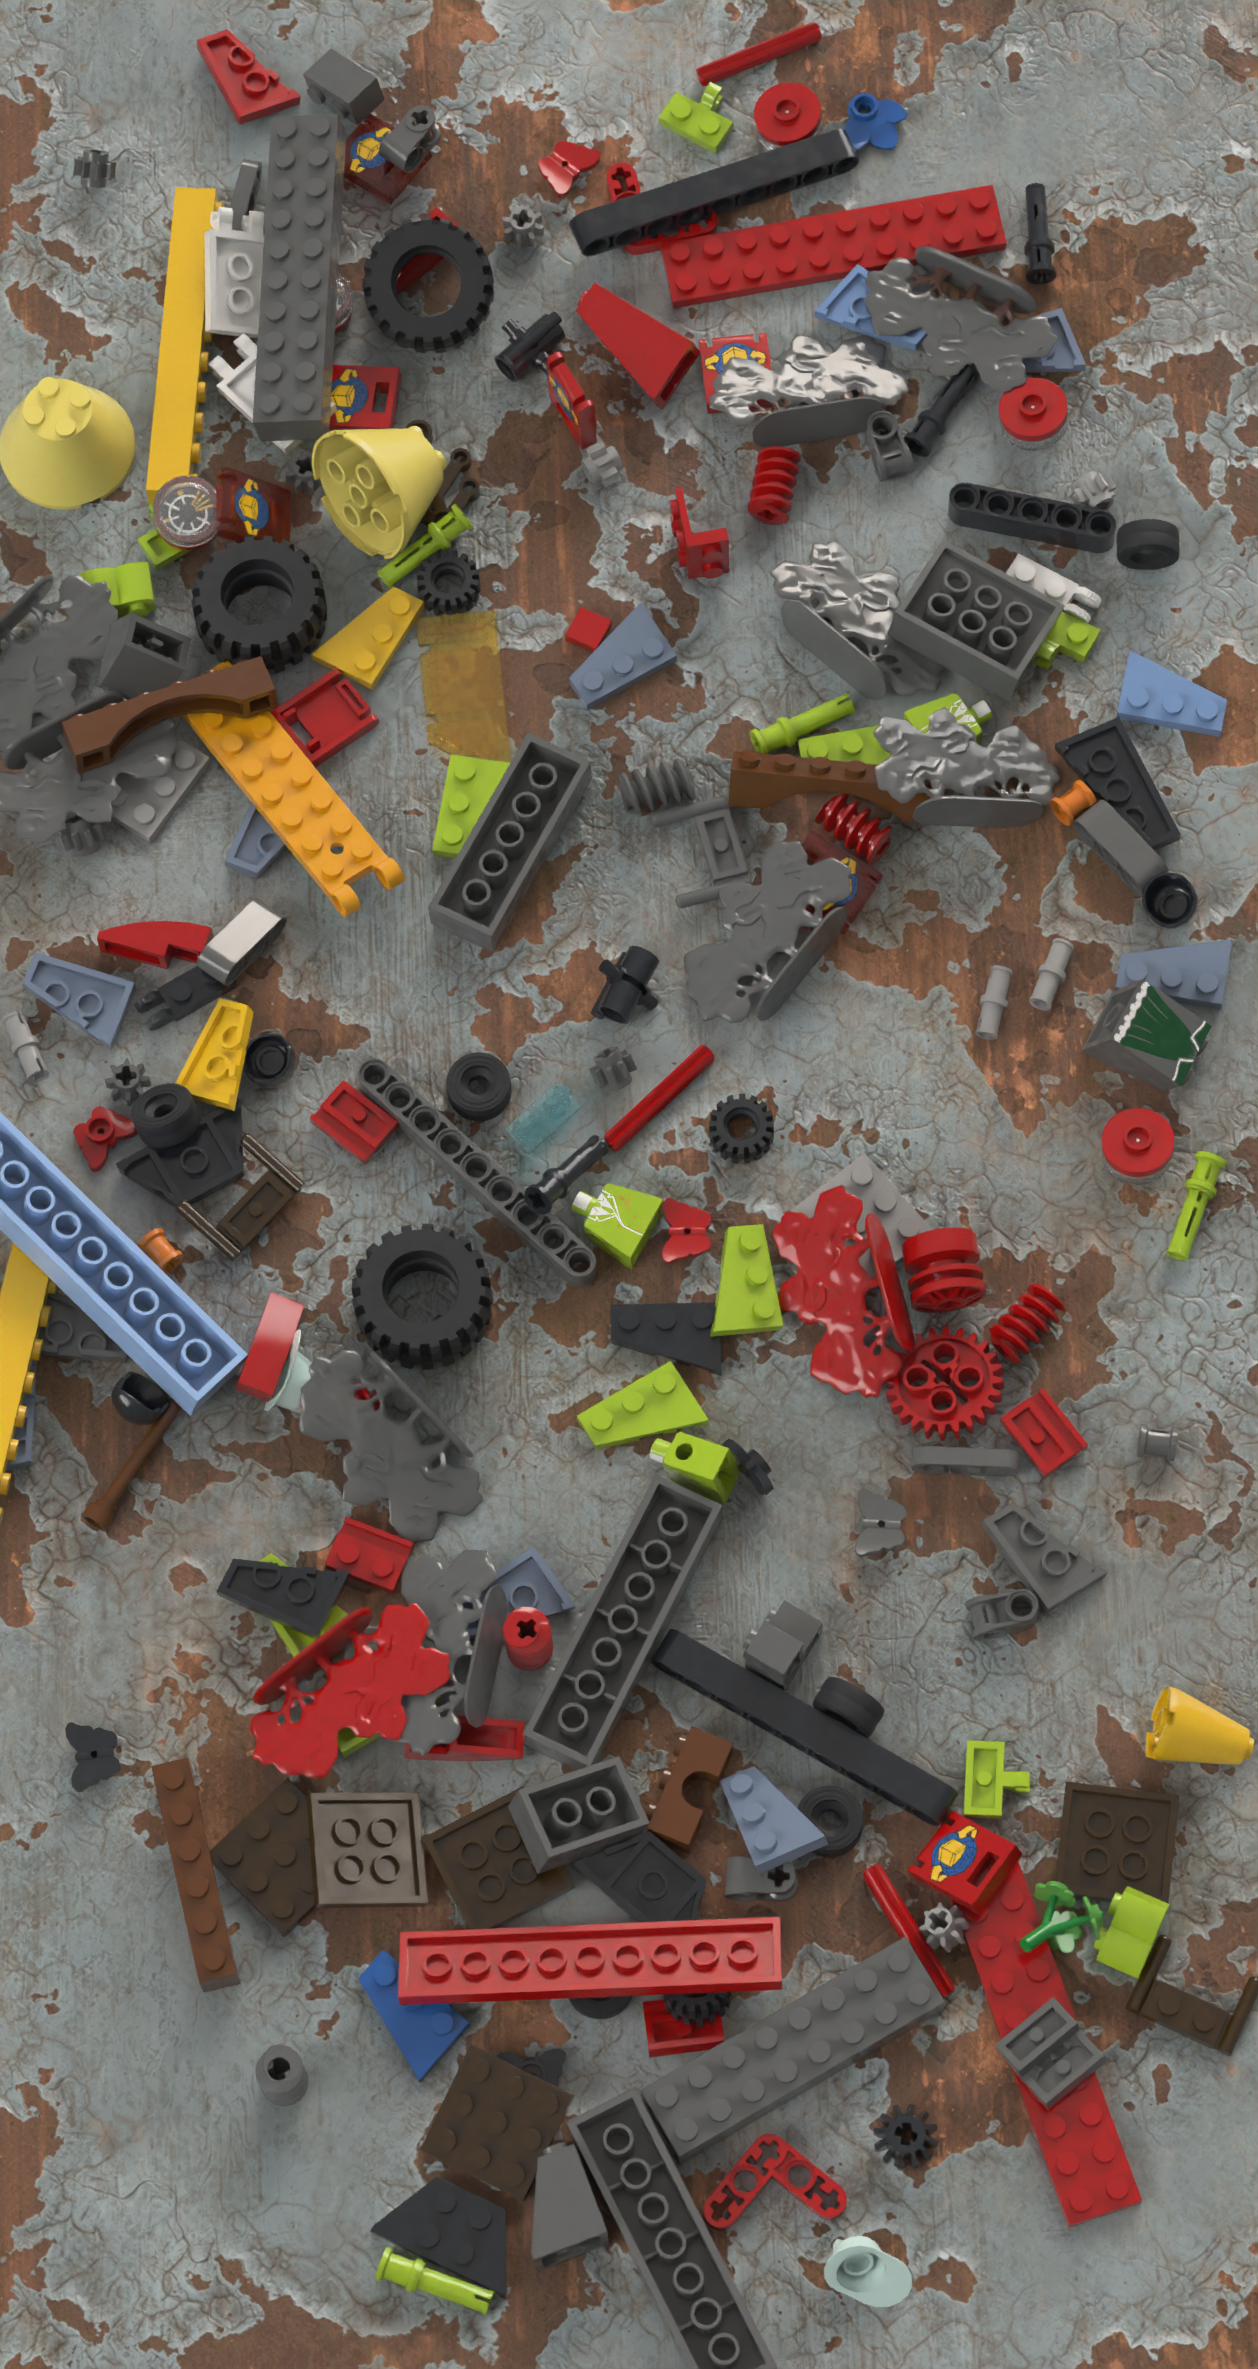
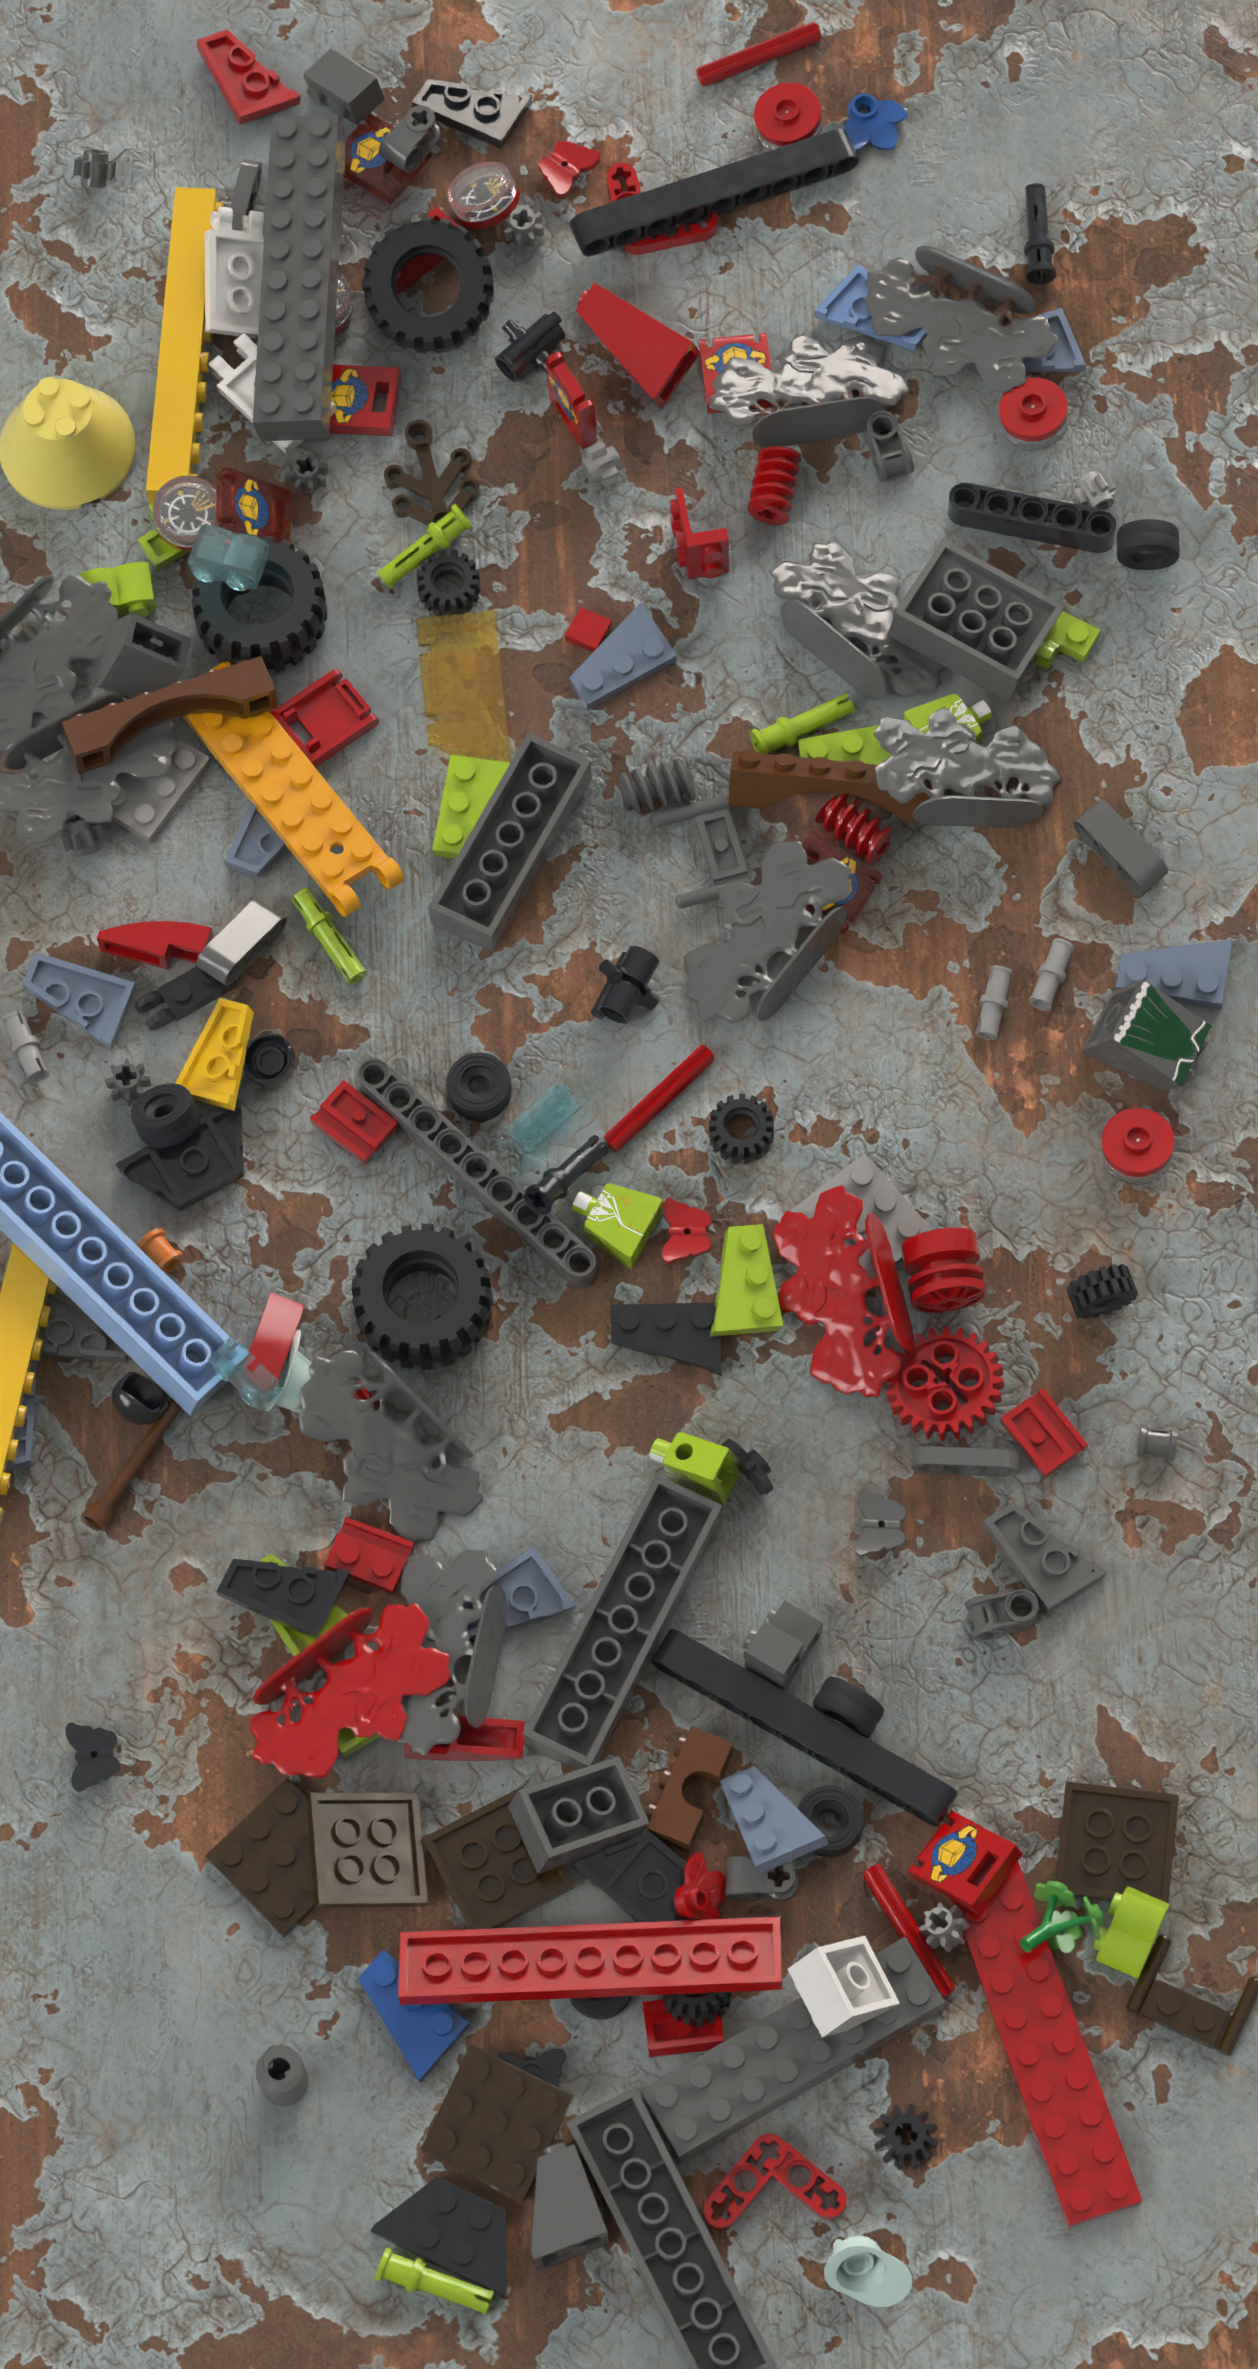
red animal [73,1106,138,1172] -> none
reddish brown arch [151,1757,241,1993] -> none
dark brown plate [176,1134,306,1261] -> none
yellow wing [311,586,424,690] -> none
light yellow cone [312,426,447,559] -> none
red piece [503,1607,553,1671] -> none
lime wing [577,1361,709,1450] -> none
dark grey gear [589,1047,637,1091] -> none
lime plate [658,82,734,154] -> none
red plate [660,185,1007,309] -> none
black pin [903,364,978,457] -> none
lime plate [964,1740,1030,1819] -> none
red piece [988,1283,1067,1365] -> none
dark grey slope [995,1997,1106,2110] -> none
white hinge [1006,553,1102,623] -> none
orange bush [1049,780,1097,826] -> none
black wing [1055,717,1181,851] -> none
medium blue wing [1116,650,1227,737] -> none
black hair [1142,872,1198,929] -> none
yellow cone [1145,1686,1254,1765] -> none
lime pin [1166,1151,1227,1261] -> none
none -> clear light blue brick [188,525,270,591]
none -> clear light blue hinge [207,1338,282,1411]
none -> lime pin [291,888,367,985]
none -> wing [412,79,532,149]
none -> clear piece [447,161,520,229]
none -> red plate [674,1852,726,1920]
none -> white slope [788,1935,900,2038]
none -> black tyre [1066,1264,1138,1319]

